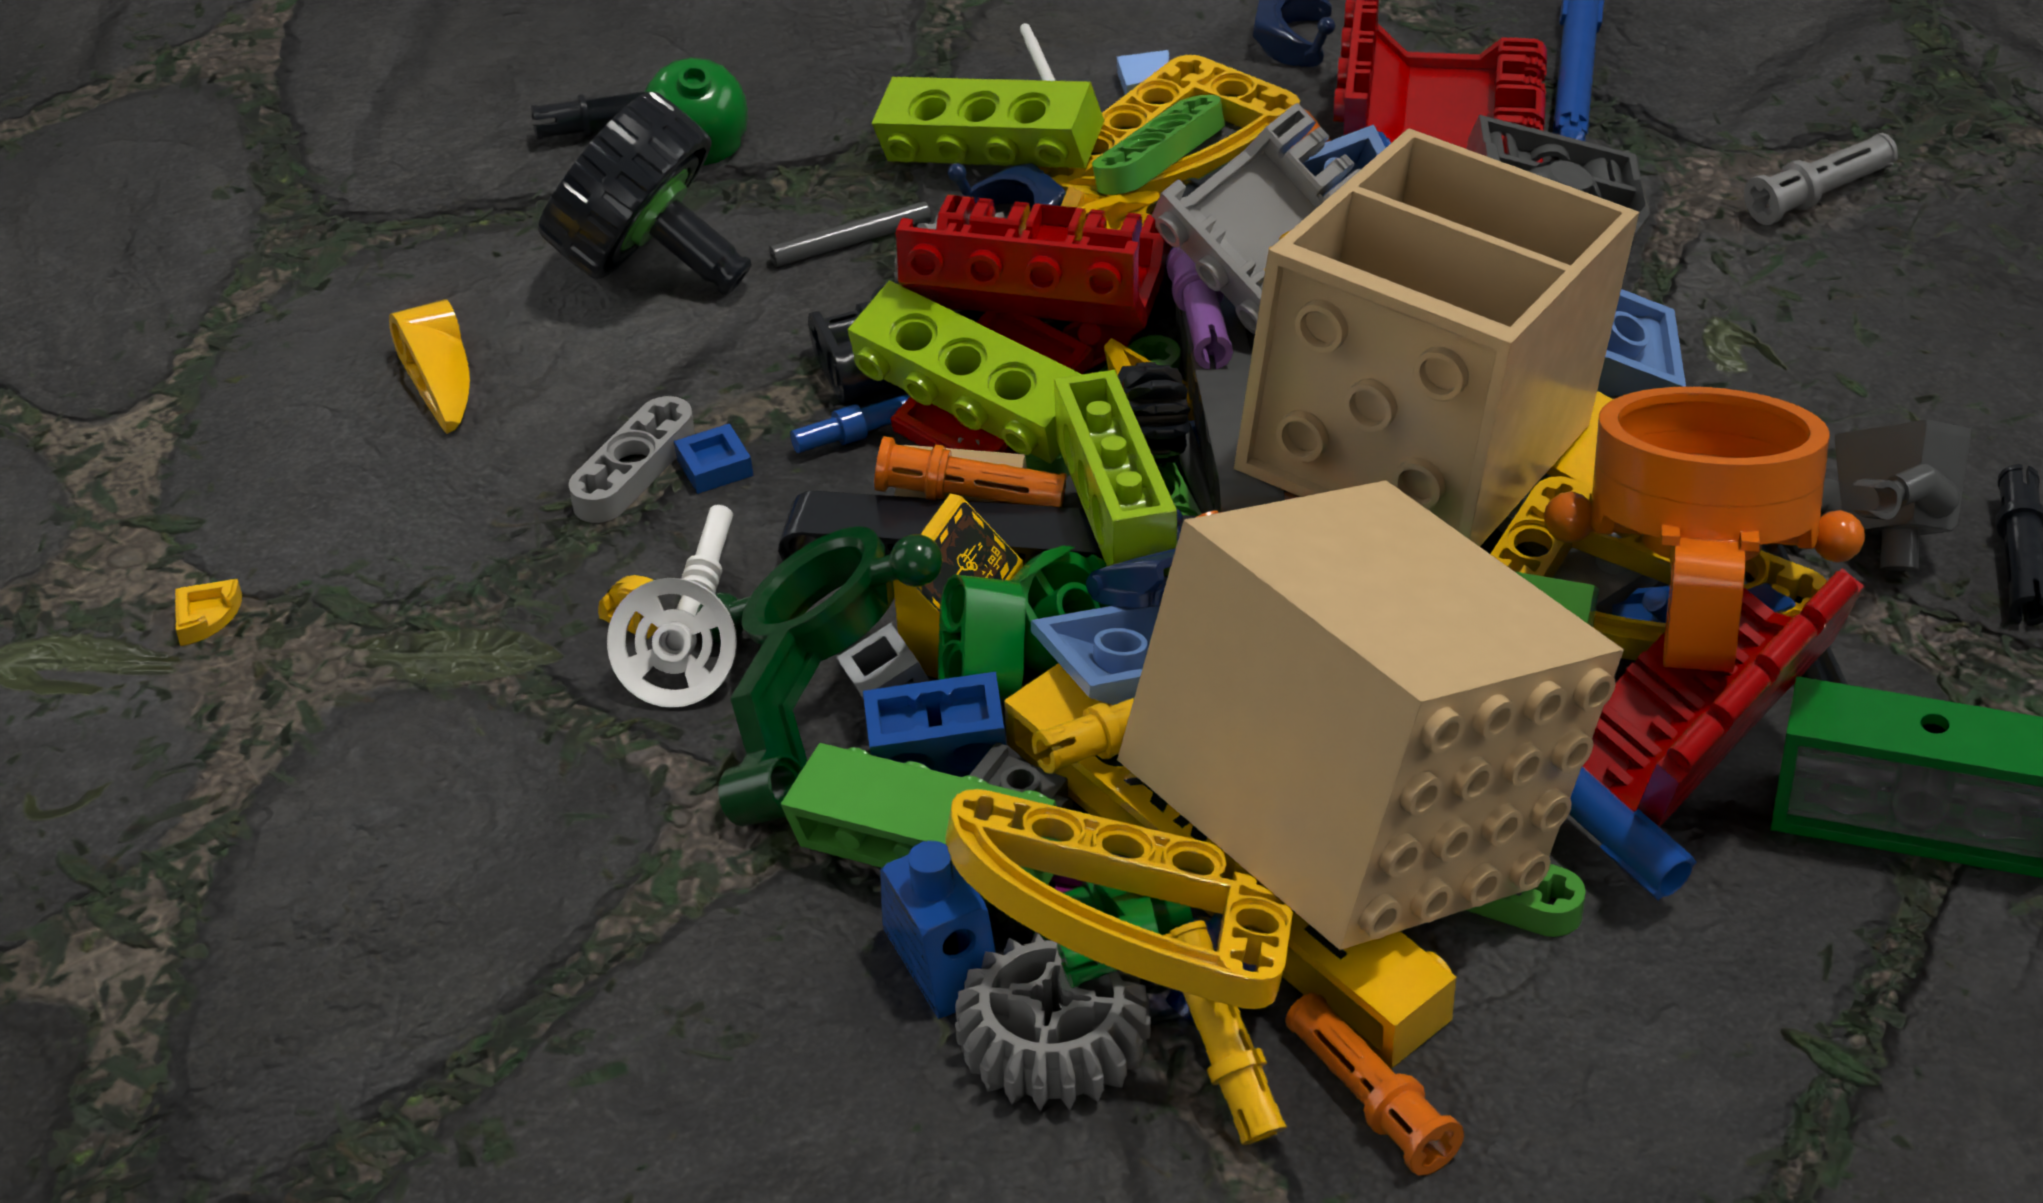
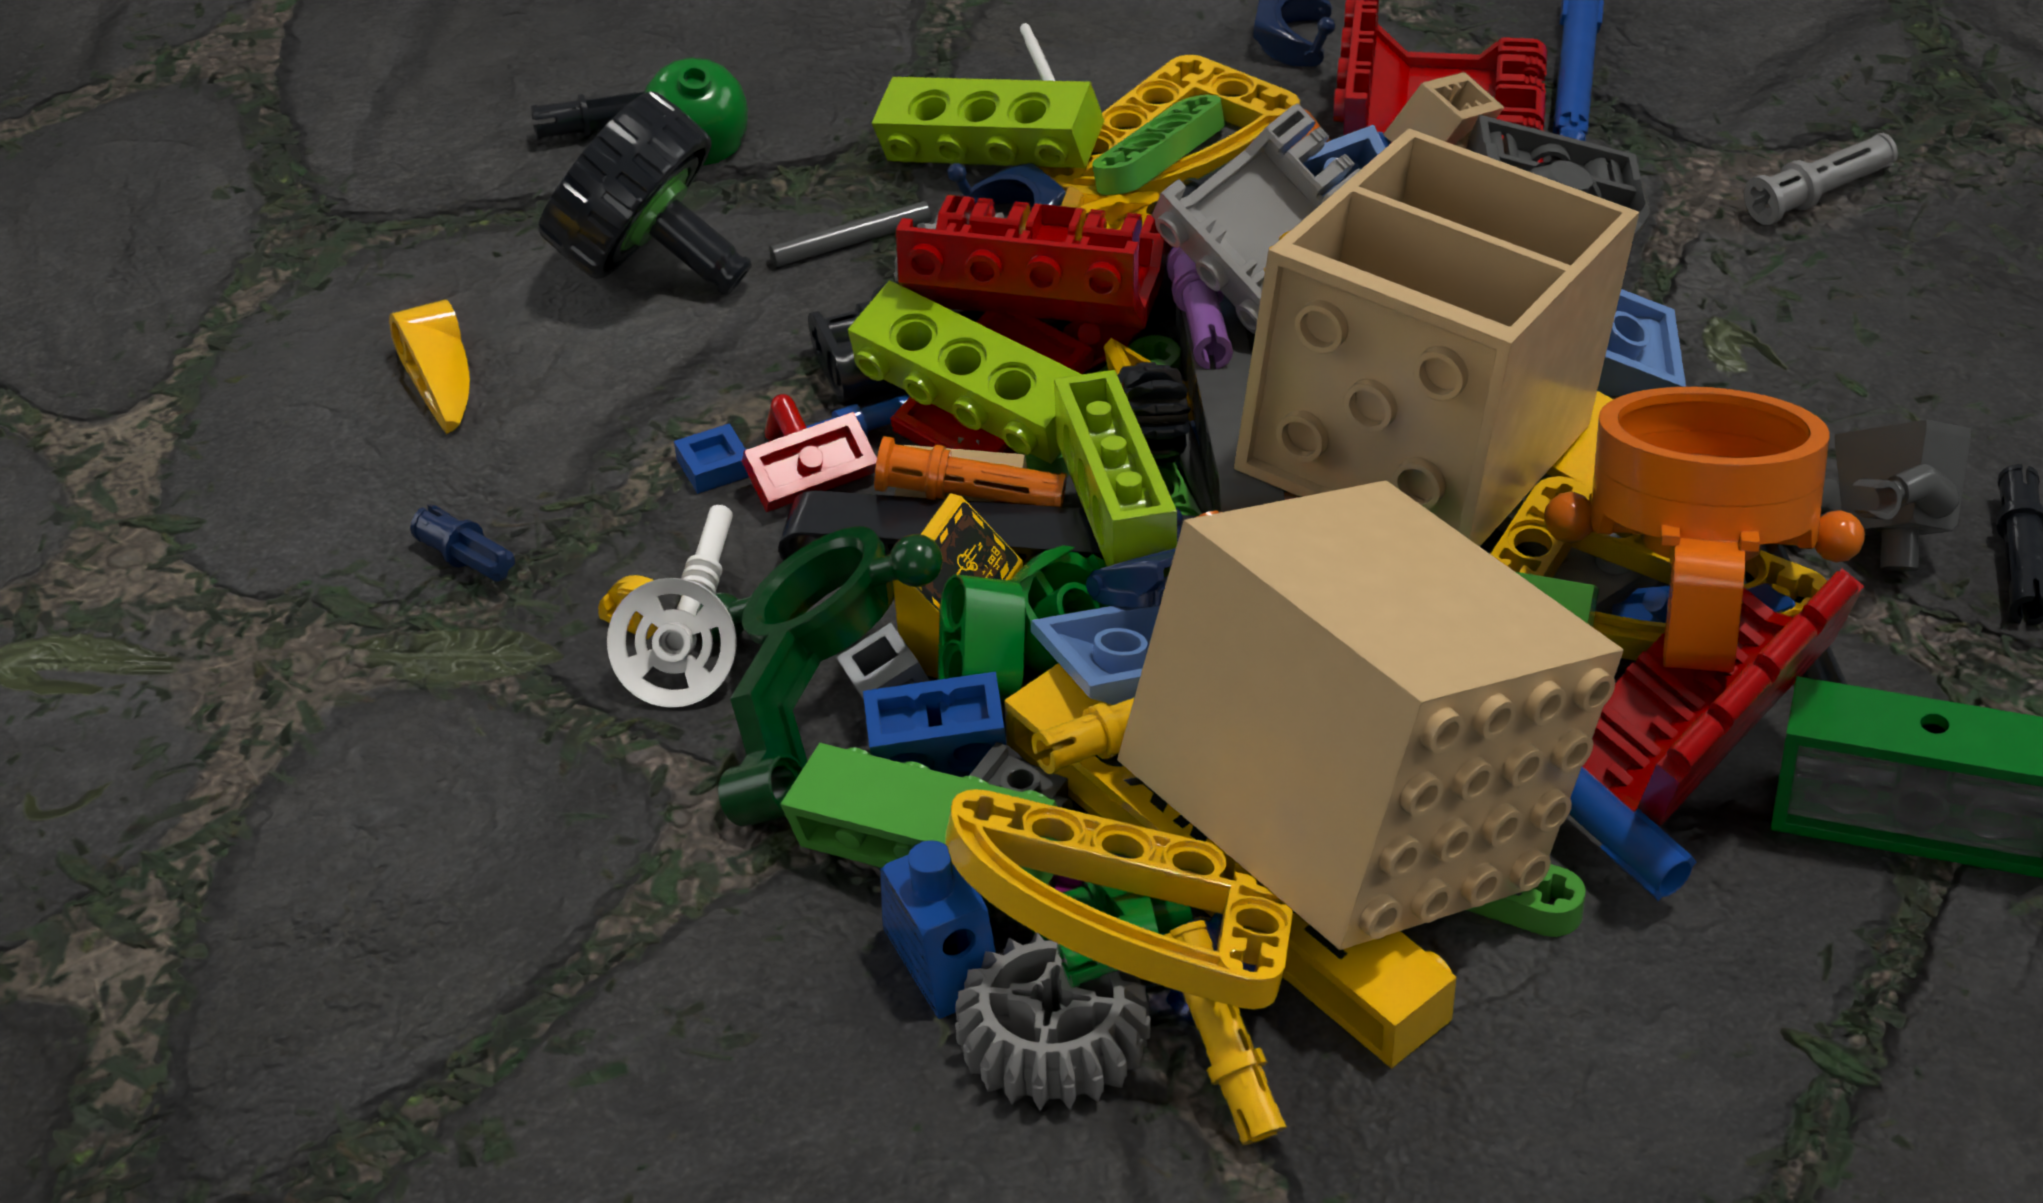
yellow tile [175,579,242,646] -> none
light grey beam [569,396,695,523] -> none
light blue tile [1117,50,1169,95] -> none
orange pin [1285,993,1465,1175] -> none
none -> dark blue axle [410,504,515,582]
none -> plate [742,394,877,512]
none -> tan brick [1383,72,1504,149]

